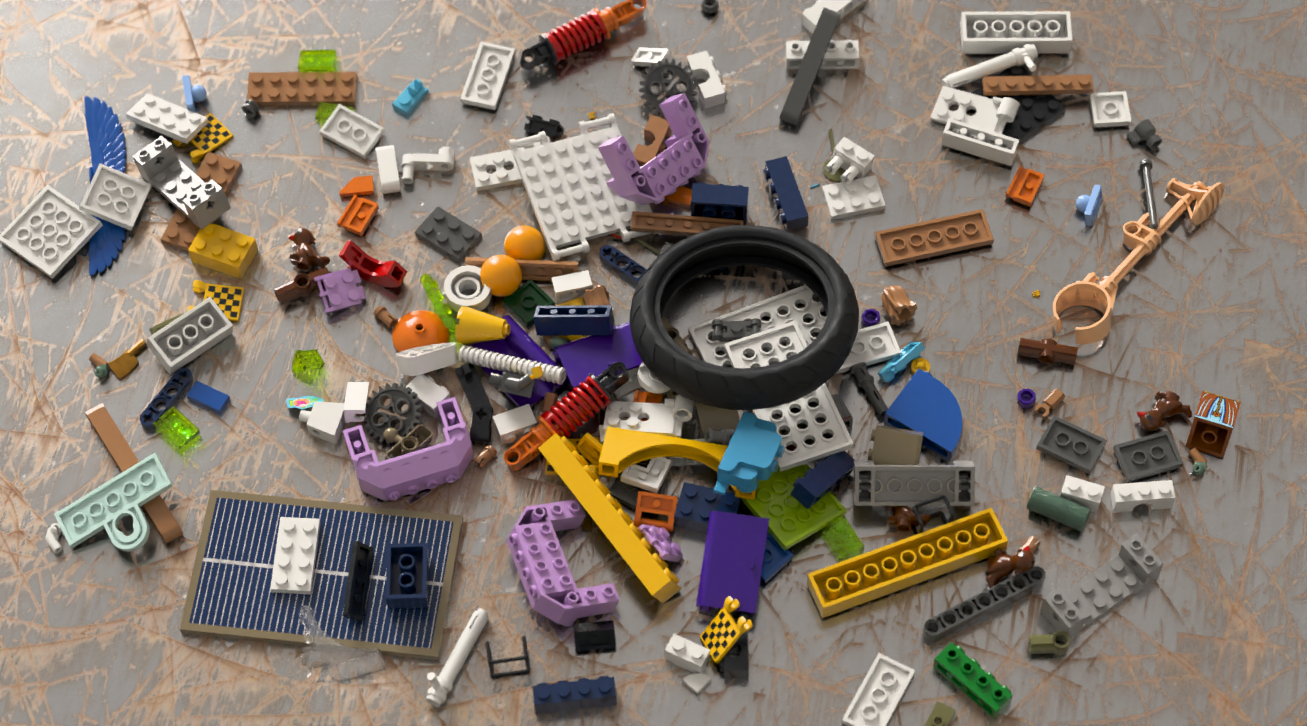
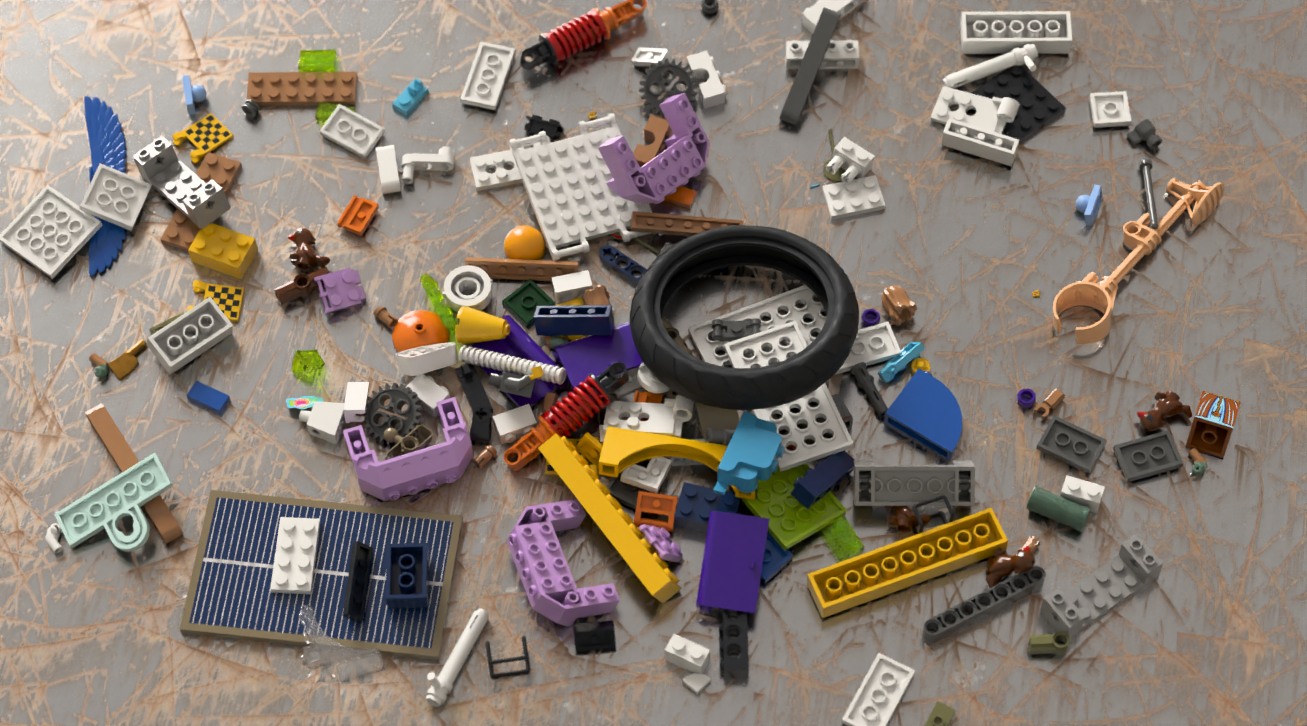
white plate [126,93,208,144] -> none
dark blue beam [140,368,193,430] -> none
clear neon green plate [153,406,200,450] -> none
orange tile [339,175,374,197] -> none
red arch [339,240,407,287] -> none
dark grey plate [415,206,482,263] -> none
light orange piece [480,255,522,297] -> none
dark blue brick [532,676,617,714] -> none
dark blue brick [691,183,749,225] -> none
yellow flag [699,596,753,663] -> none
dark blue brick [763,156,809,231] -> none
dark tan slope [868,425,923,465] -> none
medium nougat plate [875,209,994,267] -> none
green brick [933,642,1013,719] -> none
medium nougat plate [982,74,1094,96] -> none
orange plate [1005,165,1045,207] -> none
reddish brown piece [1018,338,1078,365] -> none
white arch [1110,480,1175,513] -> none

